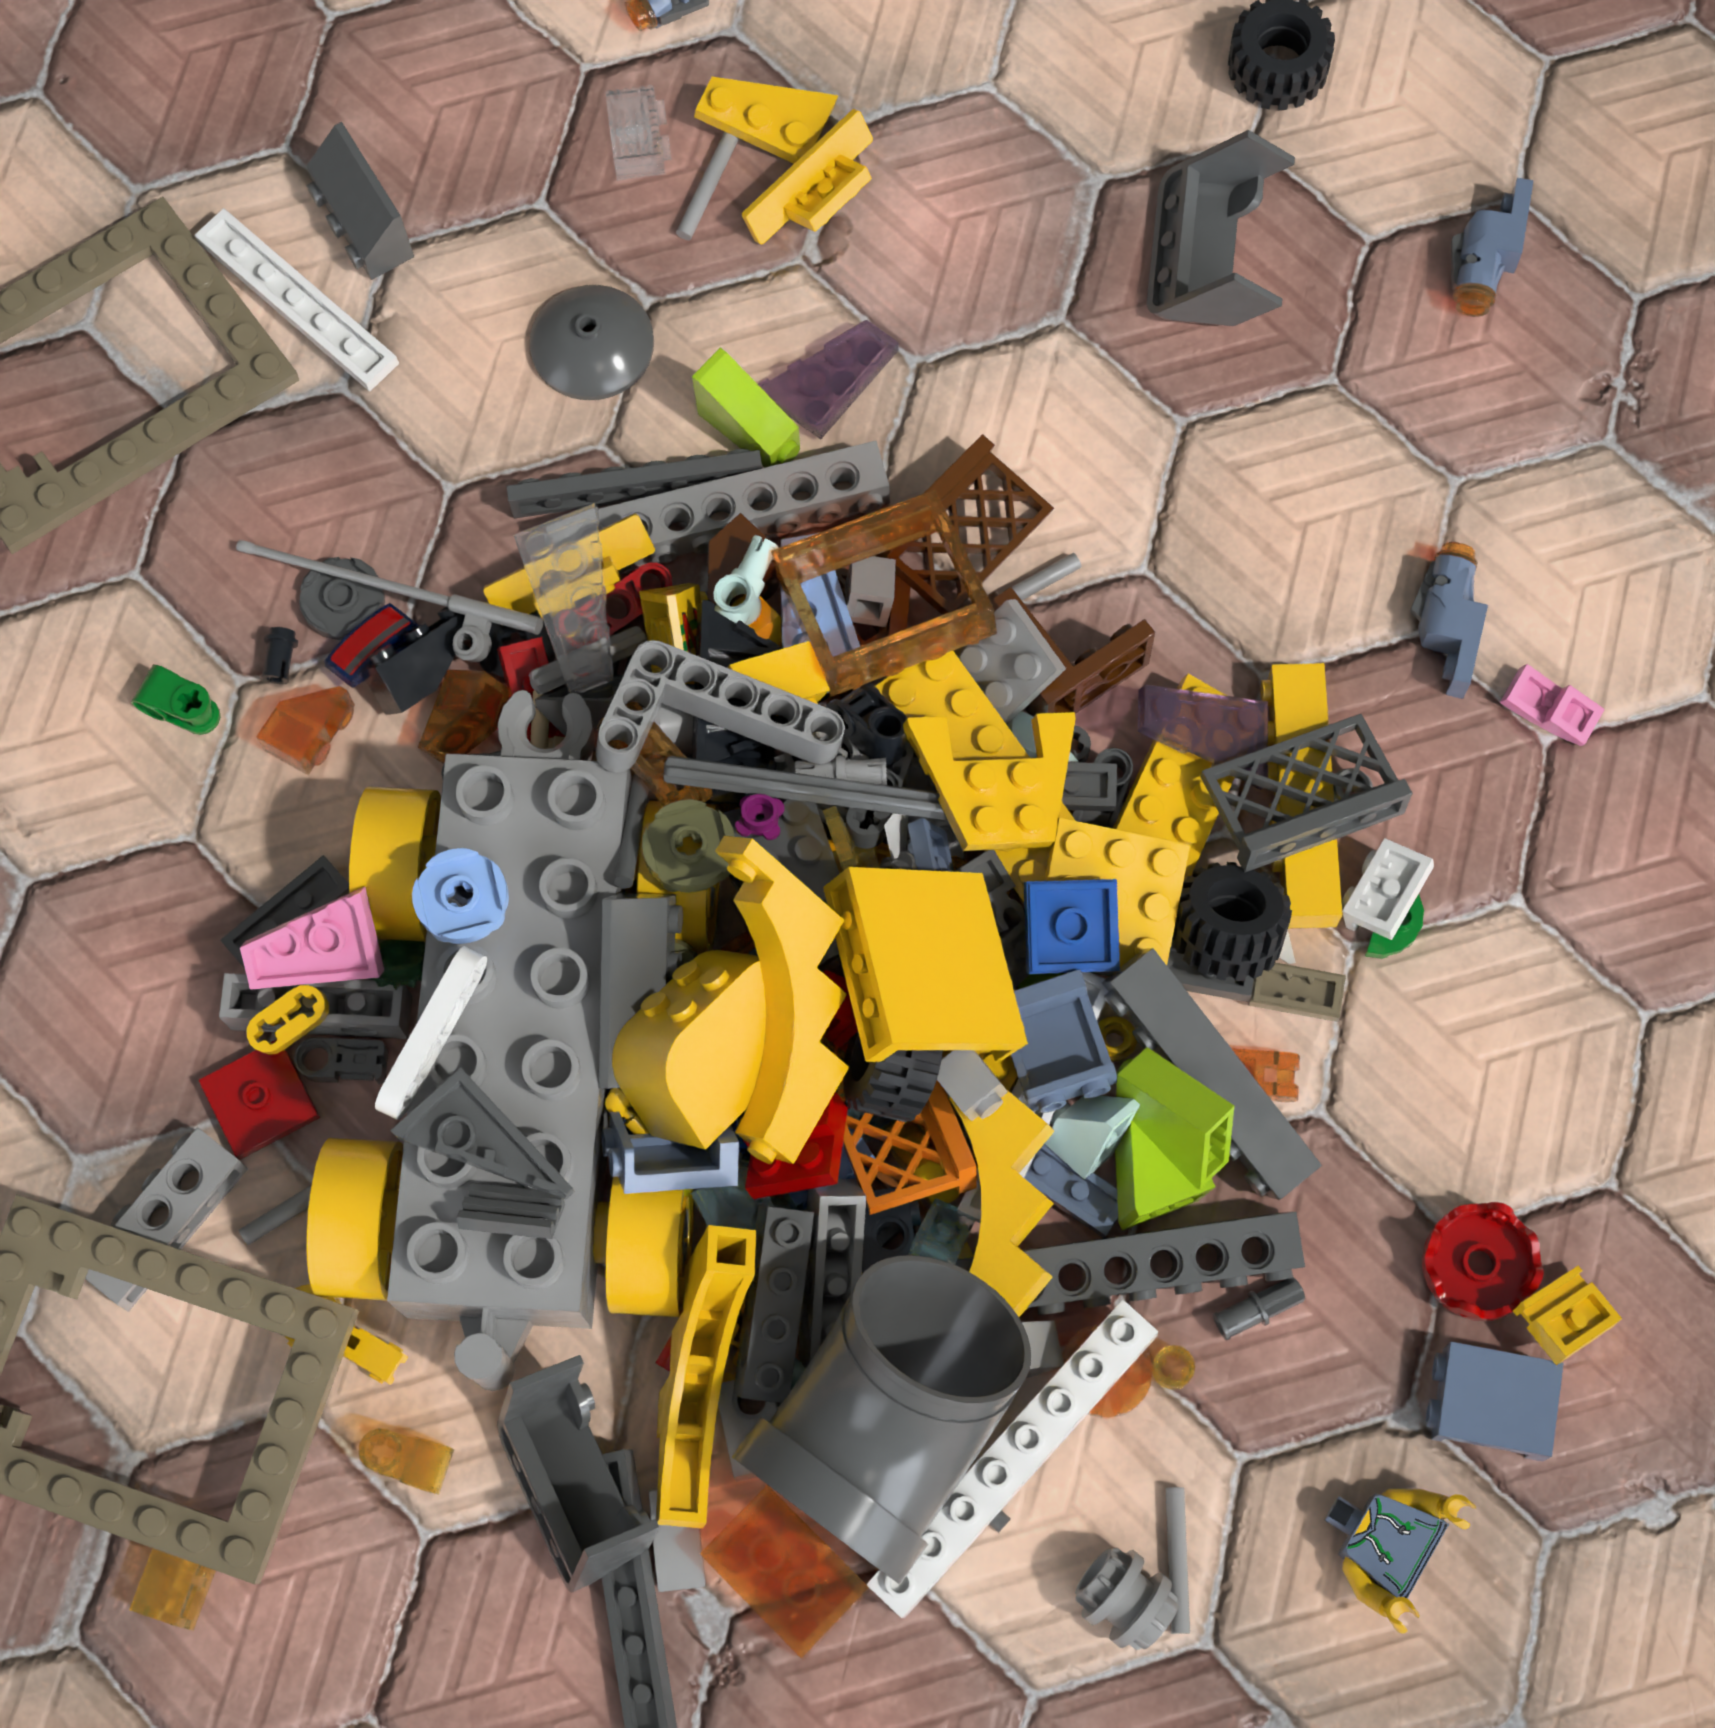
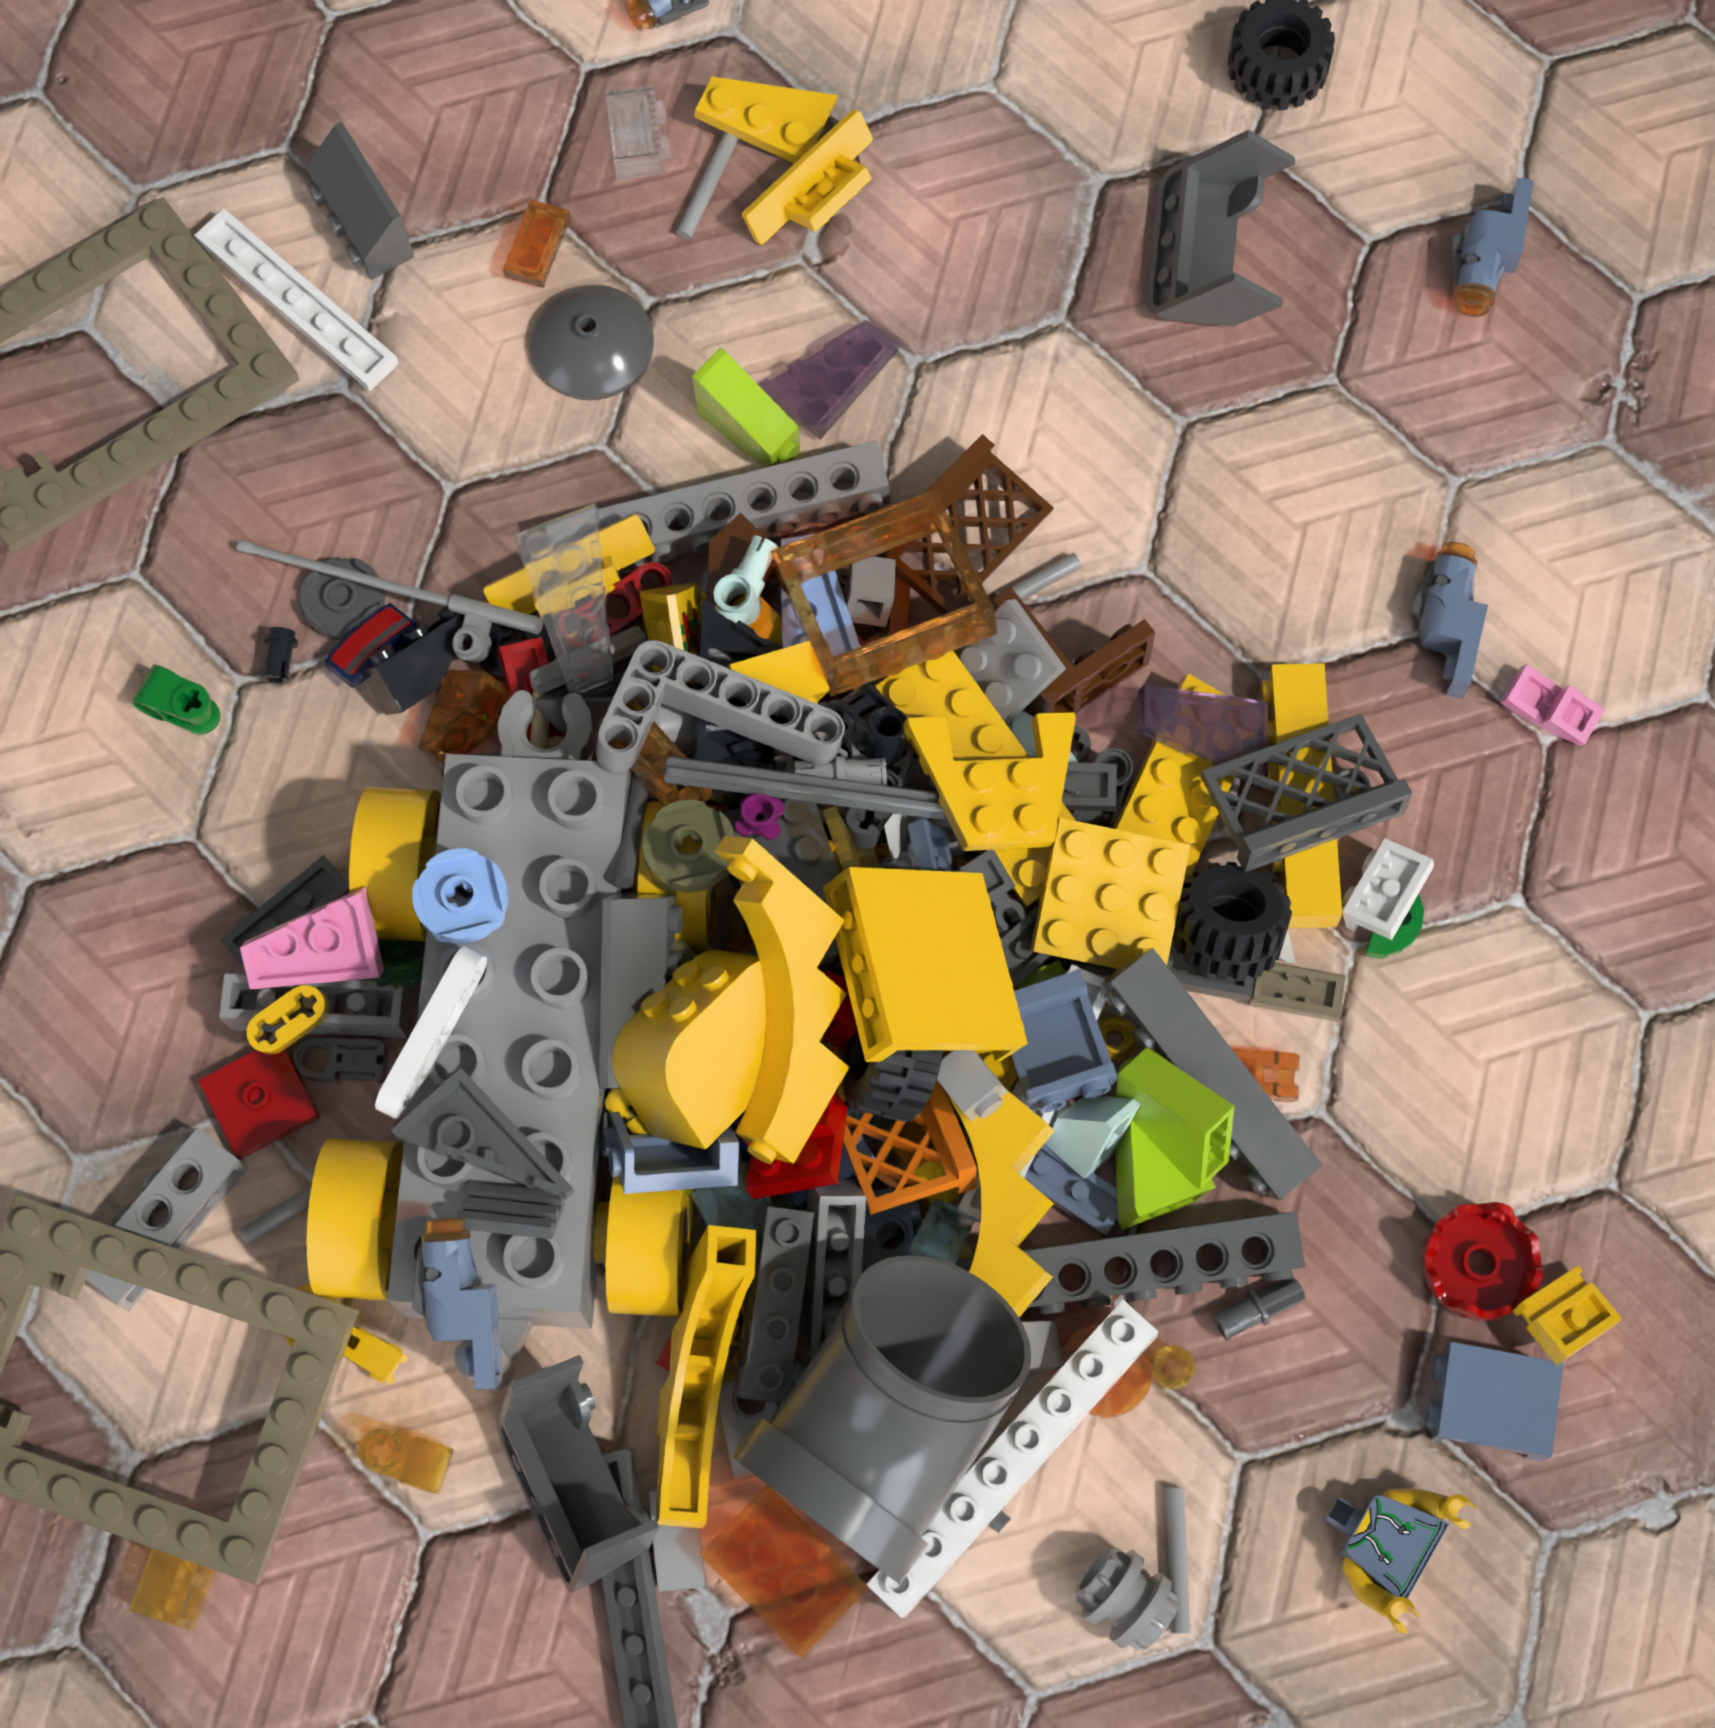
clear orange slope [256,686,355,775] -> none
dark grey plate [507,449,762,519] -> none
blue plate [1024,879,1120,974] -> none
none -> sand blue plate [412,1218,502,1389]
none -> clear orange plate [503,199,571,288]

